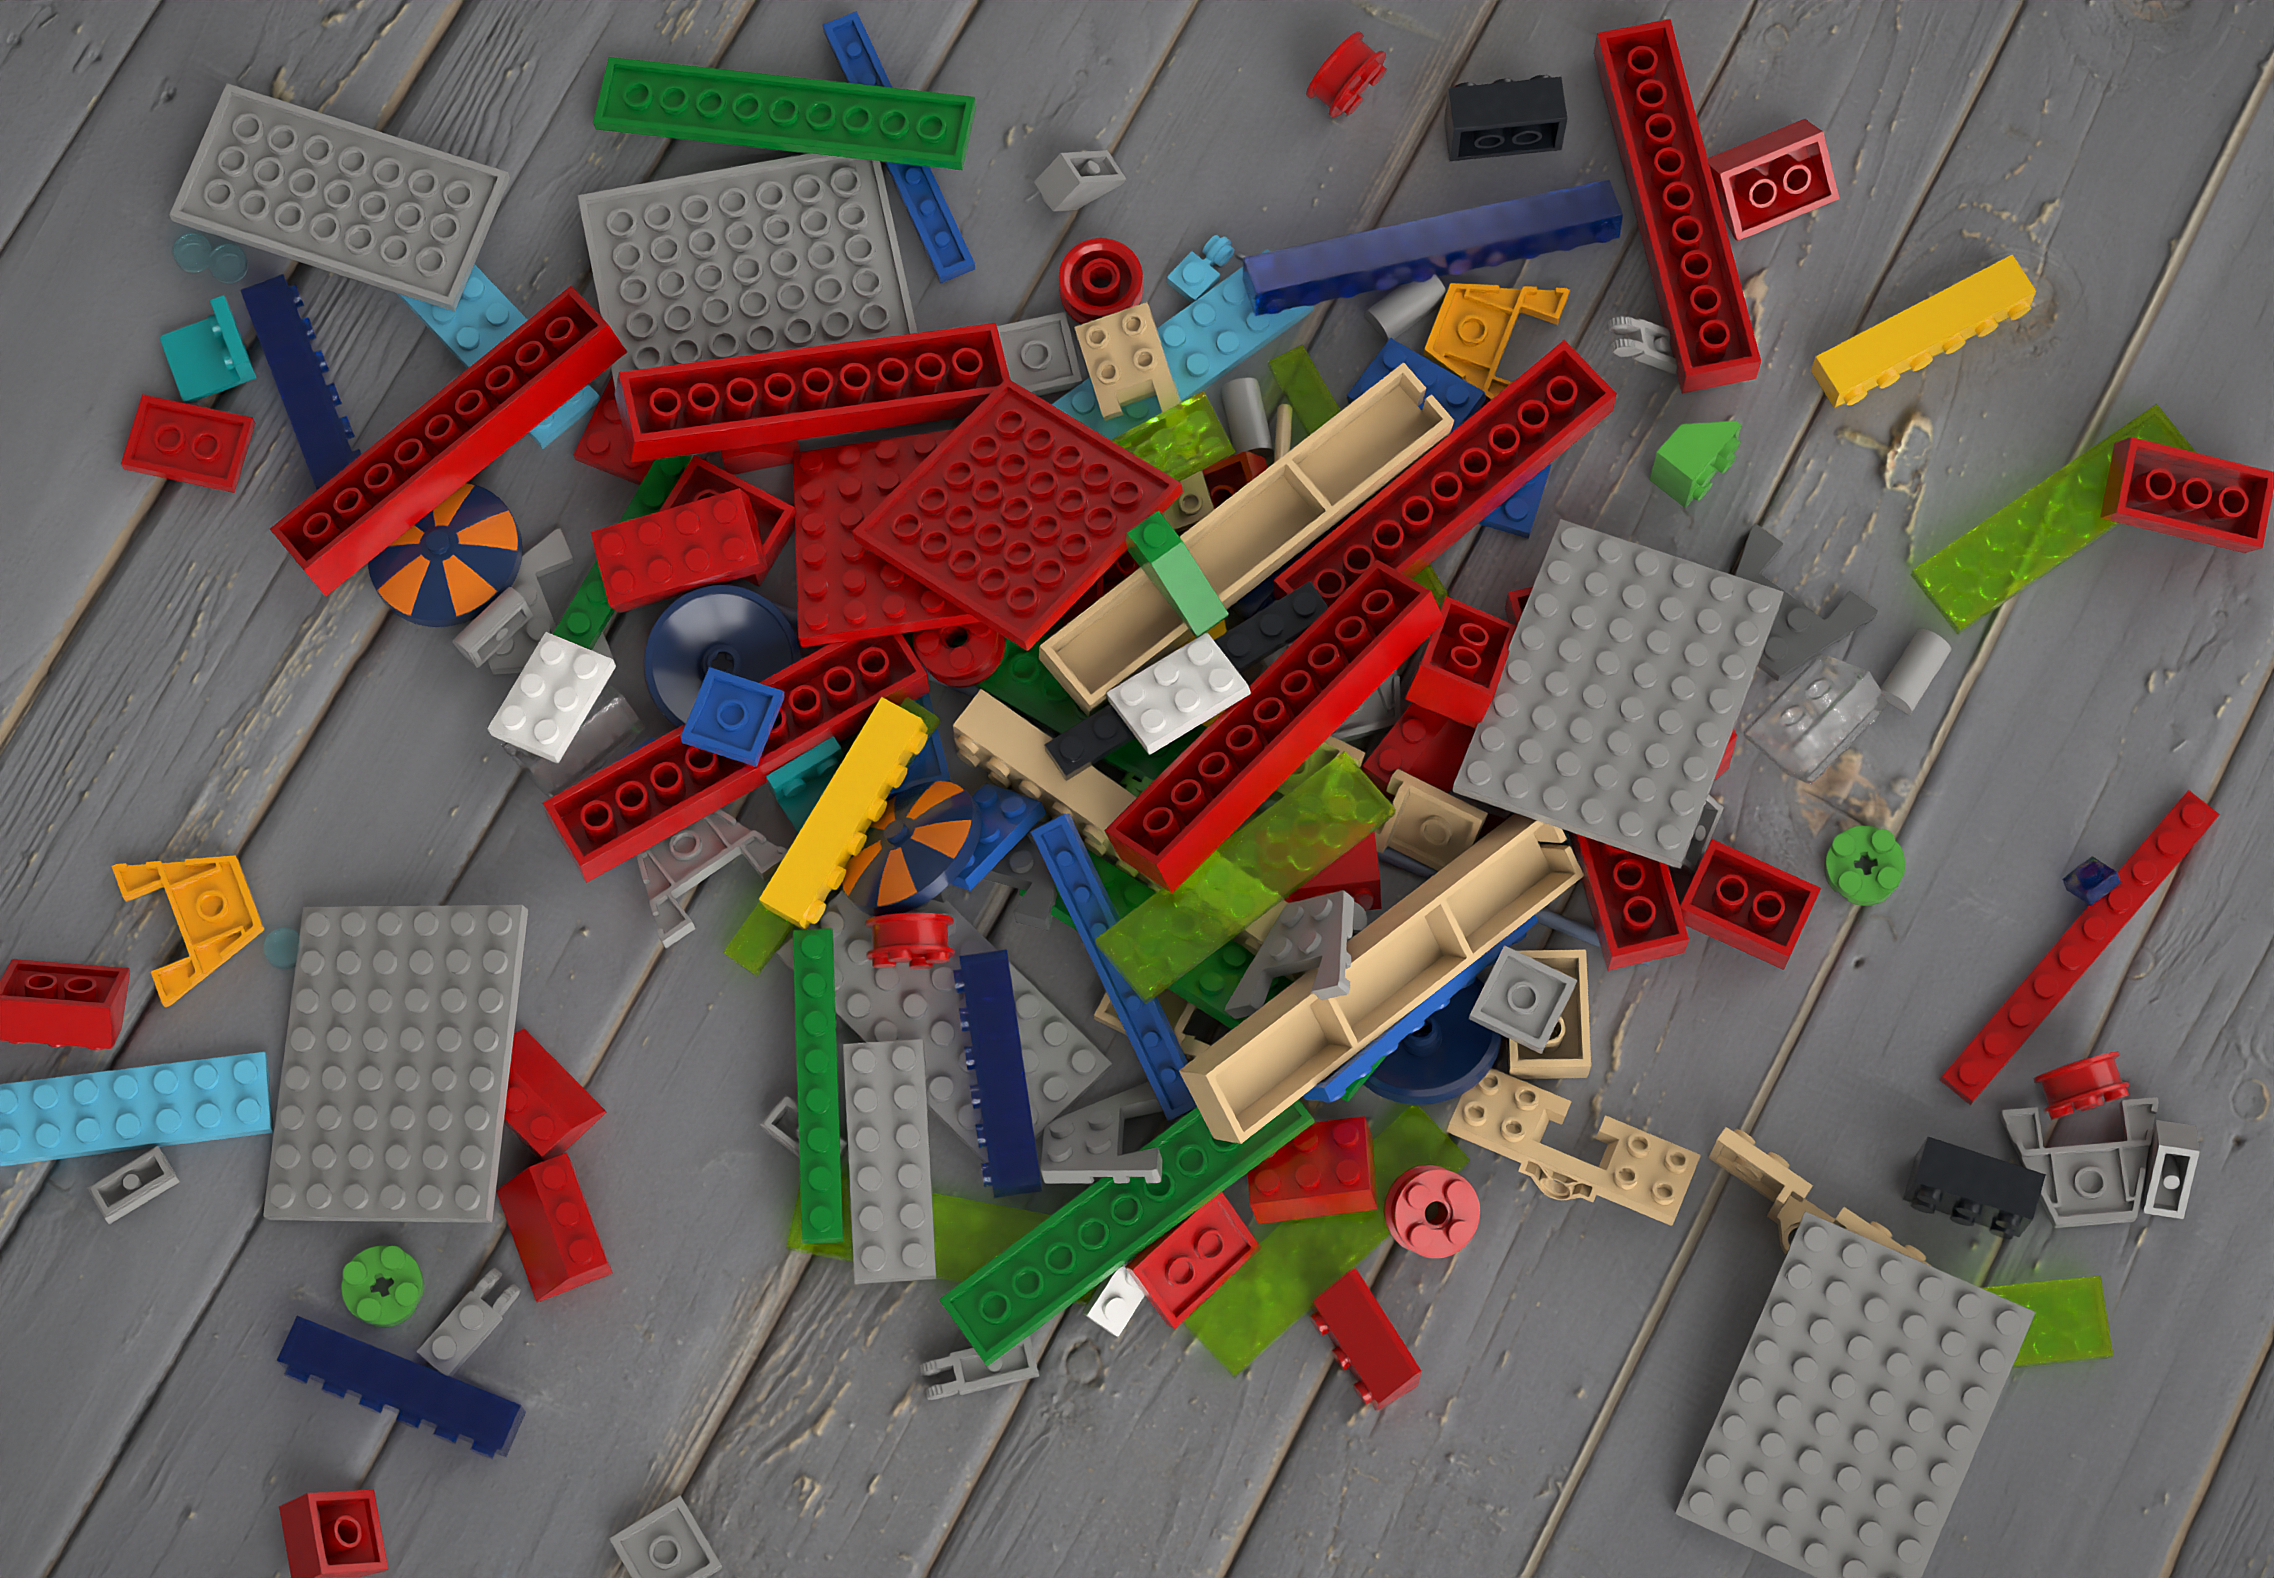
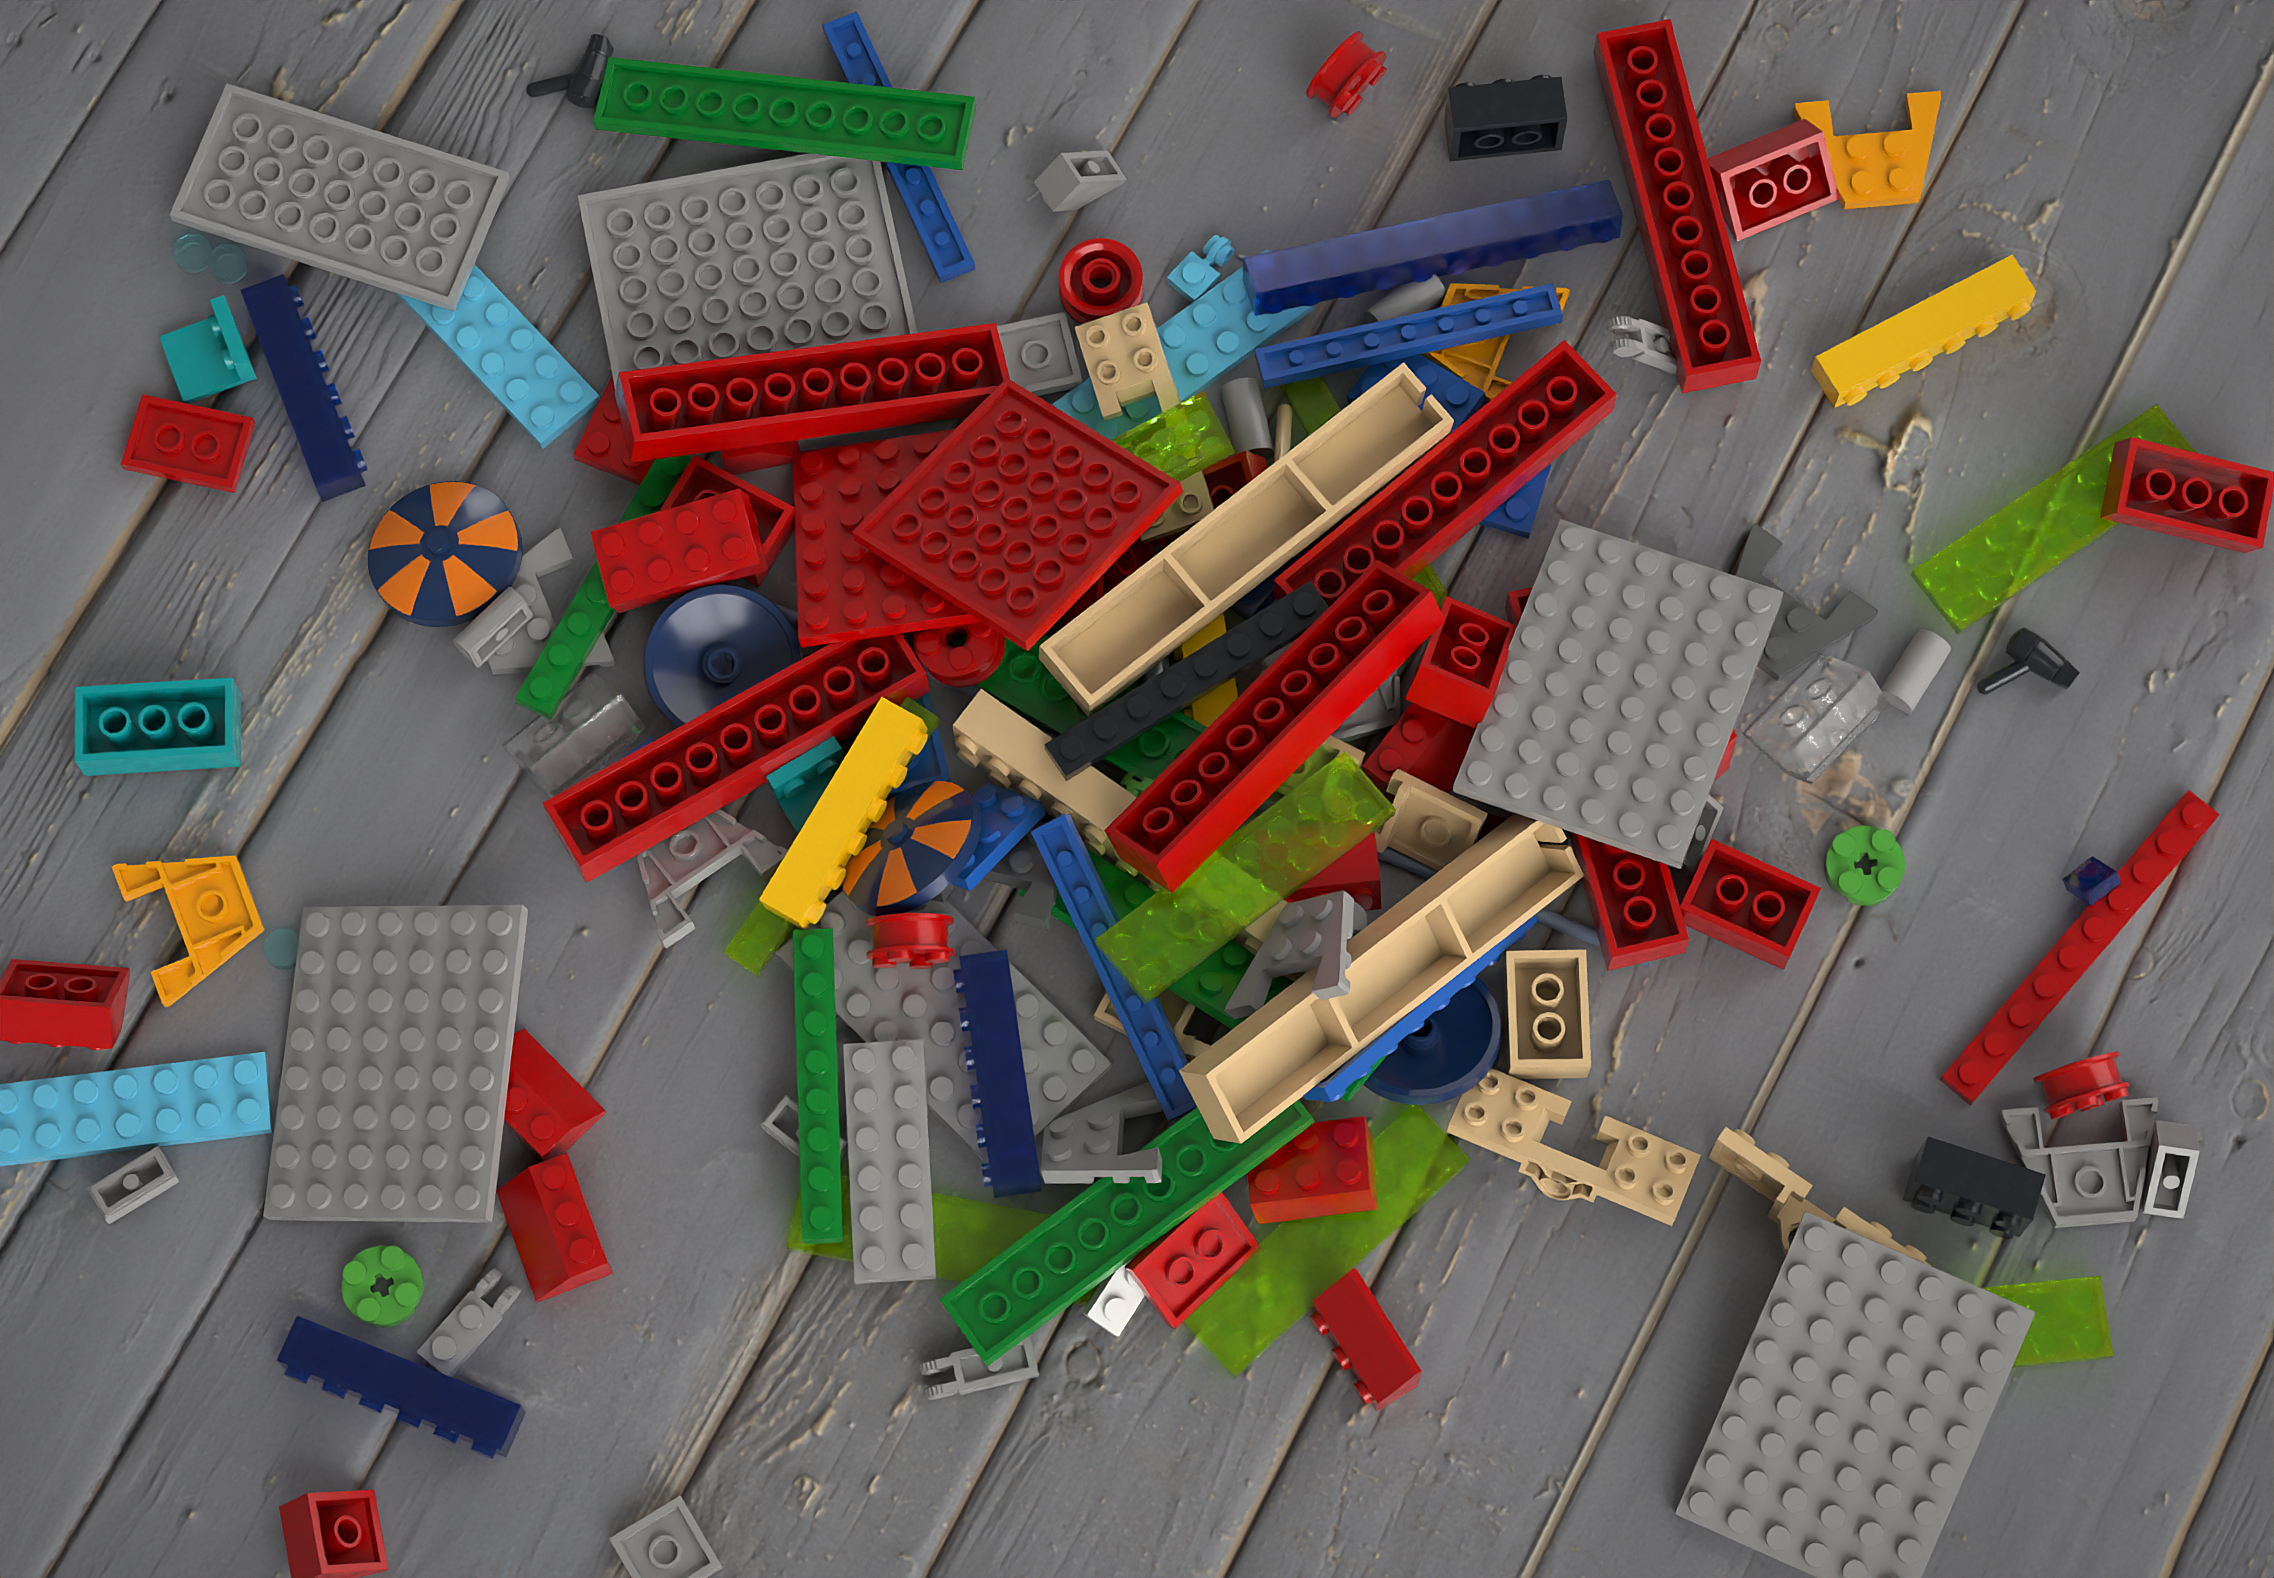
red brick [270,286,627,596] -> none
white plate [487,632,616,763] -> none
blue plate [681,667,785,767] -> none
white plate [1106,632,1251,755] -> none
slope [1126,511,1229,638] -> none
wheel [1384,1165,1480,1258] -> none
light grey plate [1469,945,1577,1054] -> none
bright green slope [1649,421,1742,508] -> none
none -> teal brick [75,677,241,776]
none -> black piece [526,34,614,108]
none -> blue plate [1255,283,1563,389]
none -> light orange wing [1793,91,1941,209]
none -> black piece [1977,627,2080,695]

